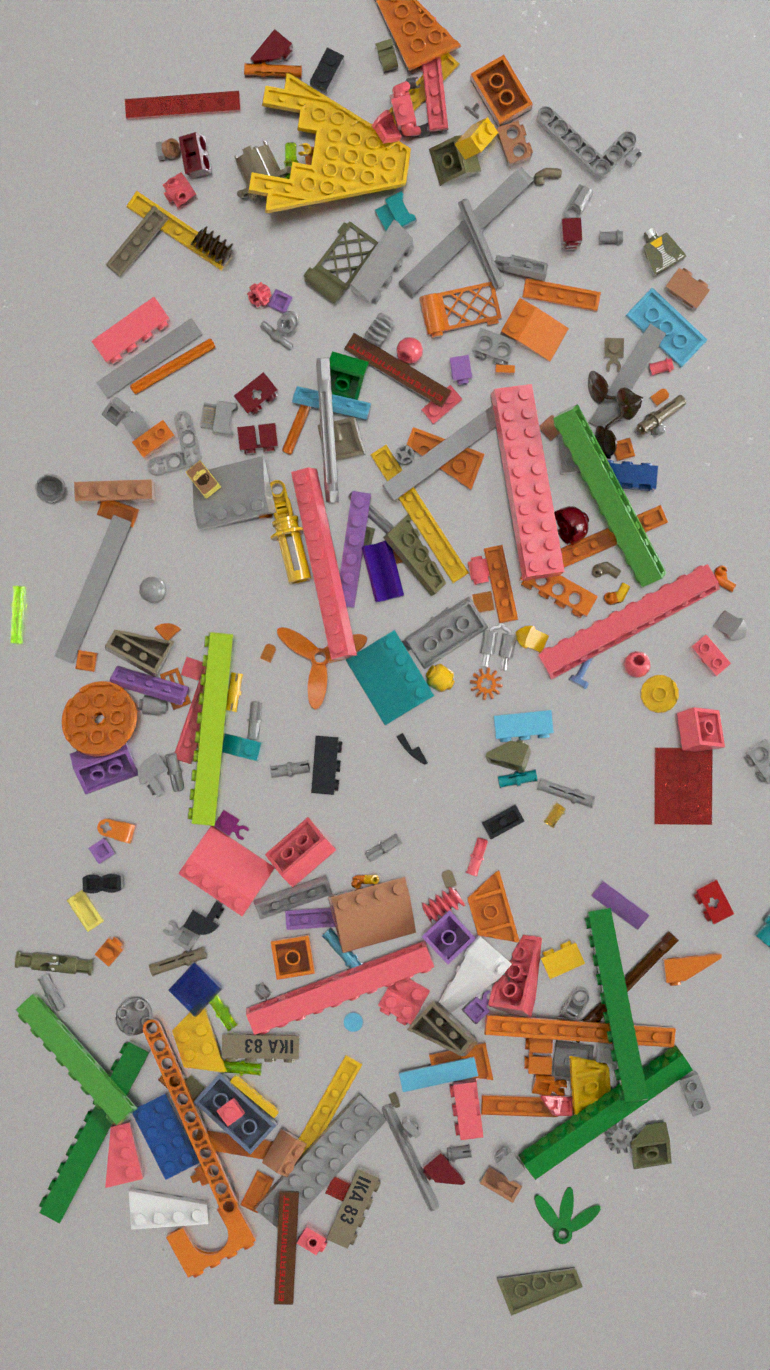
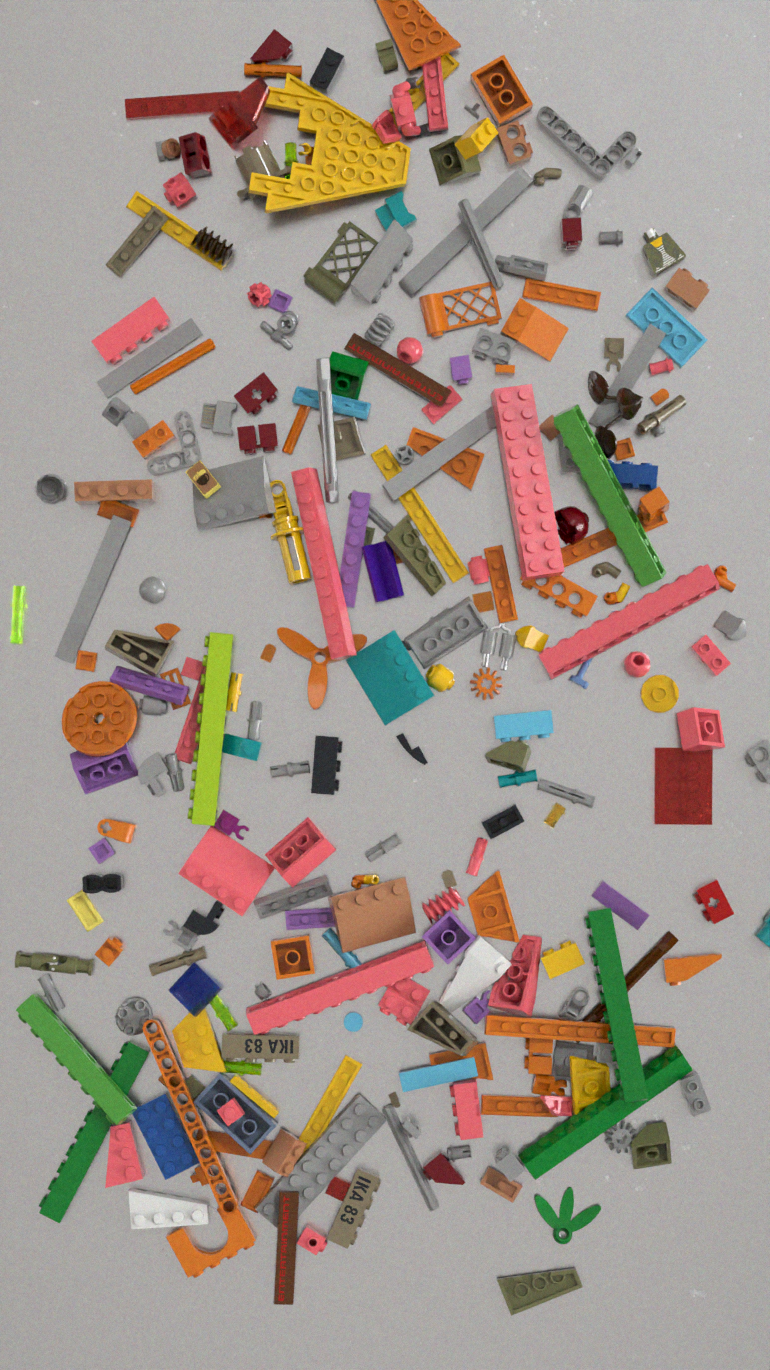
none -> clear red windscreen [208,76,270,148]
none -> orange brick [638,486,670,522]

